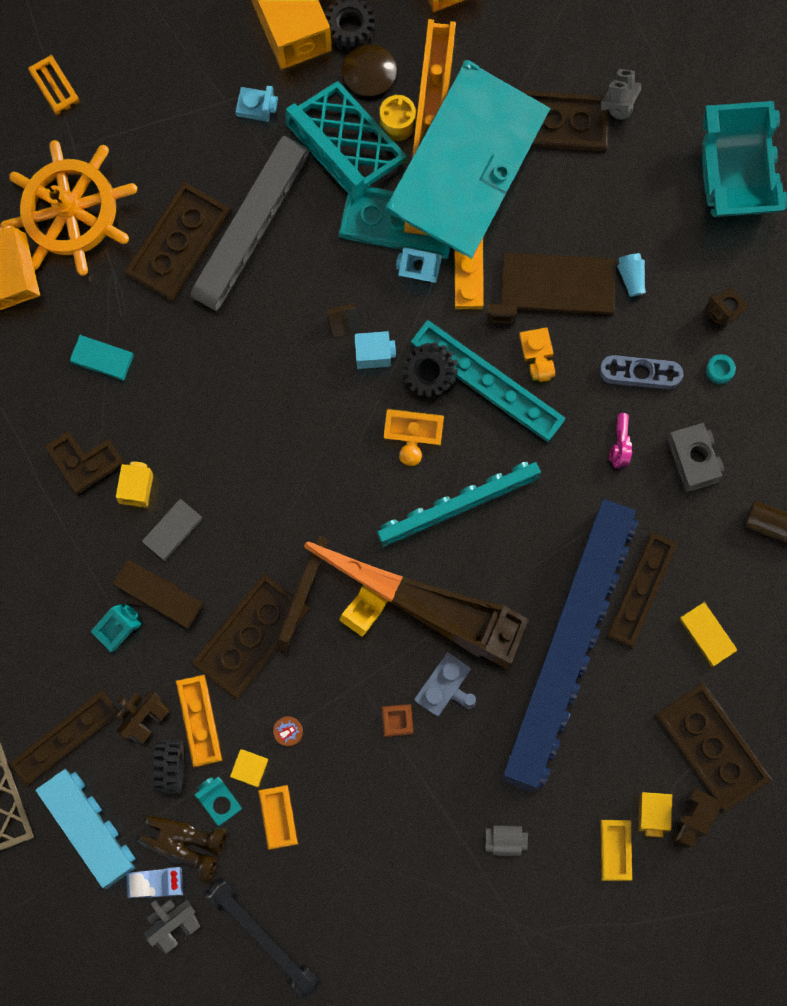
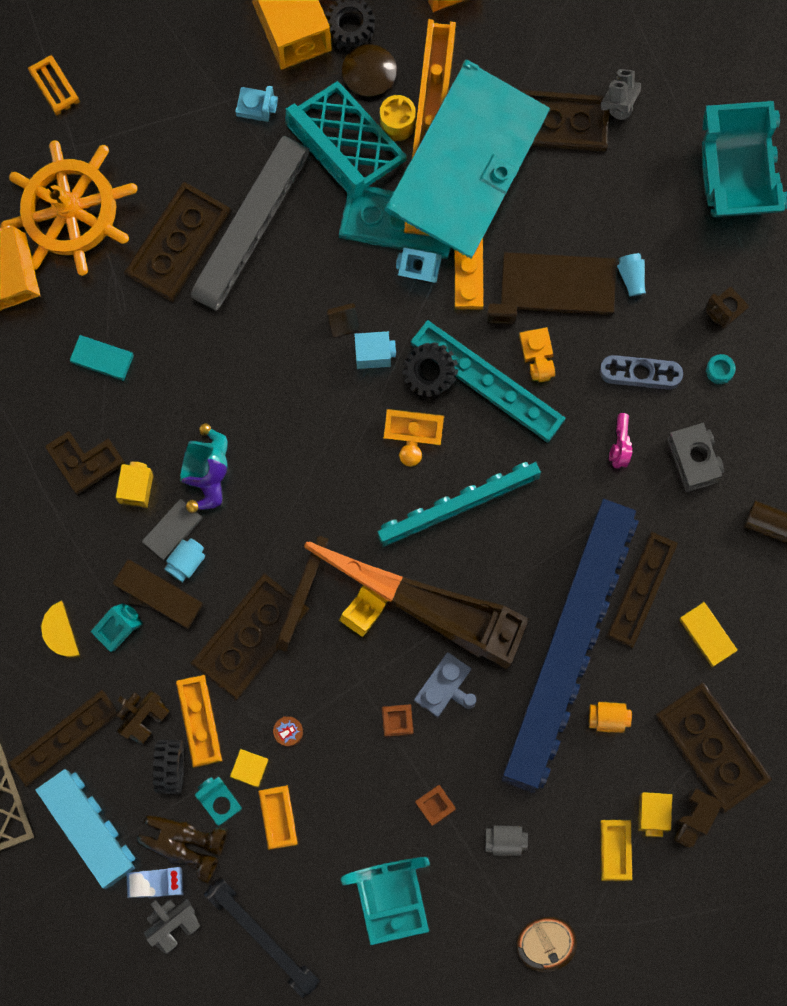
none -> yellow tile [41,600,80,658]
none -> medium azure brick [164,538,205,583]
none -> piece [180,423,228,513]
none -> teal piece [341,857,430,945]
none -> dark orange tile [415,785,456,826]
none -> piece [517,917,577,972]
none -> light orange brick [588,702,632,733]

